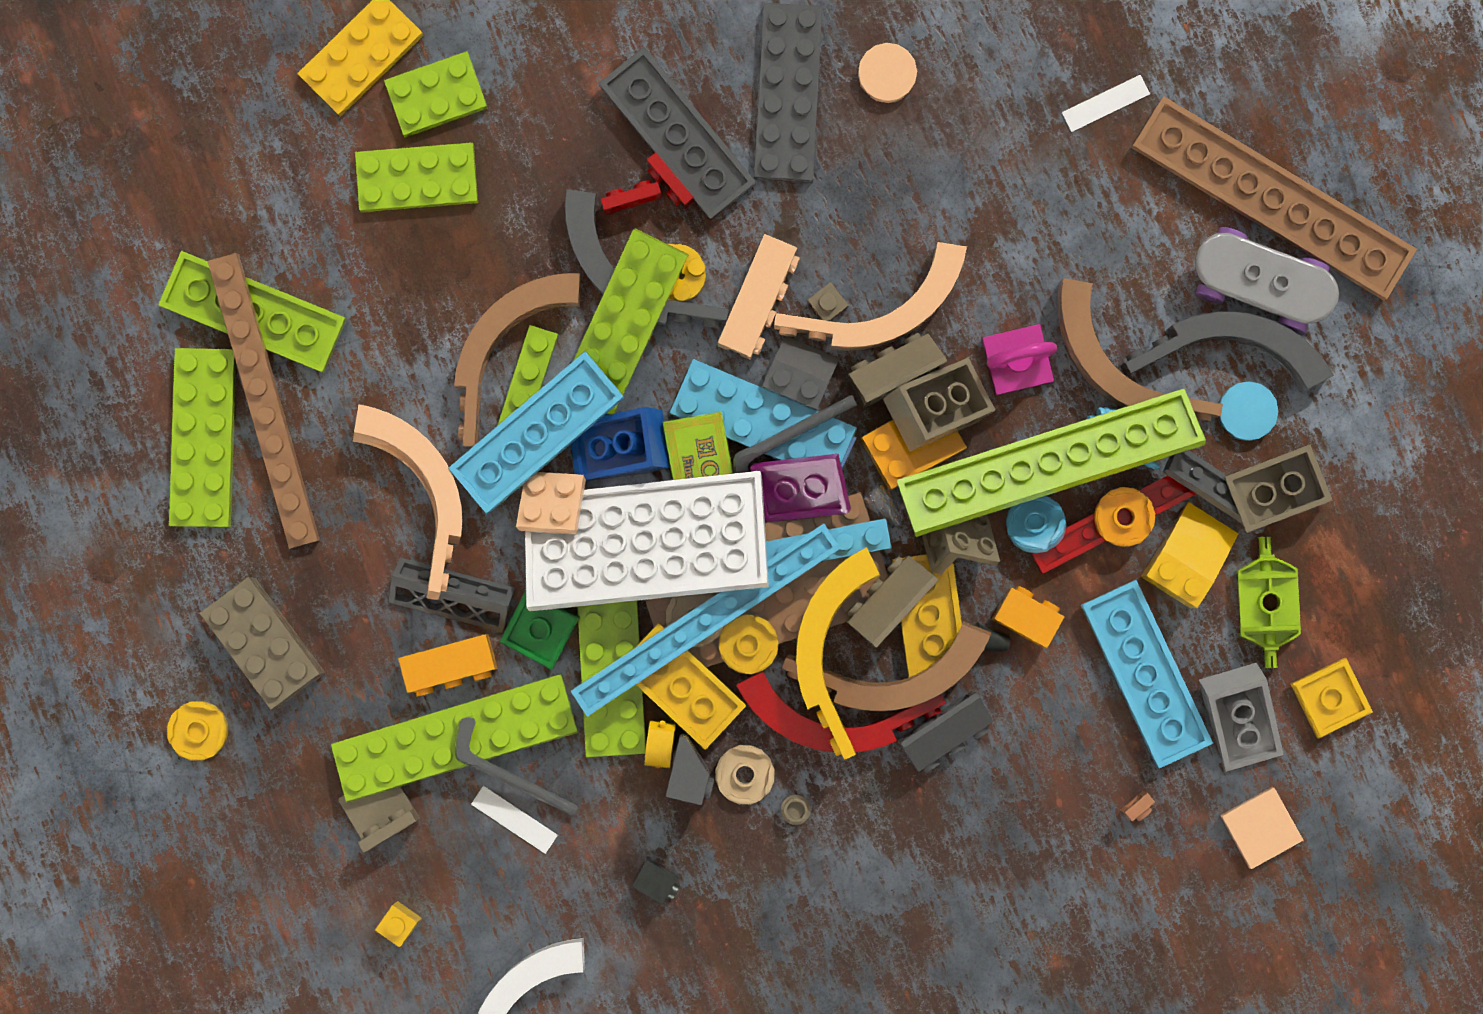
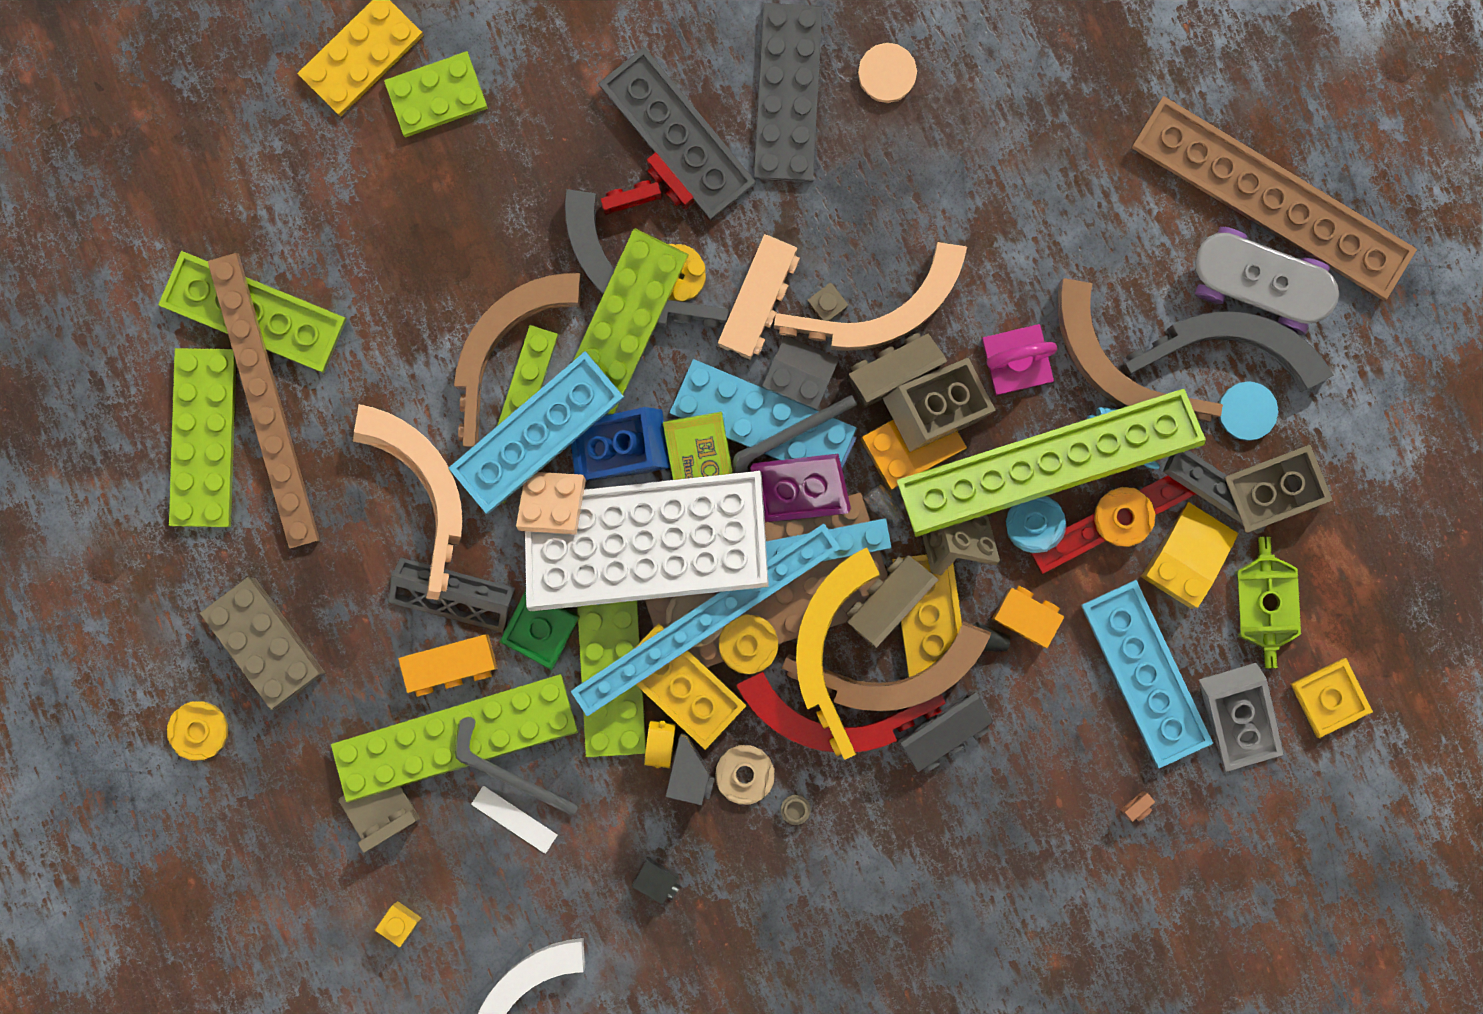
lime plate [355,143,478,212] -> none
white sticker [1062,75,1150,132] -> none
light nougat tile [1220,787,1304,869] -> none

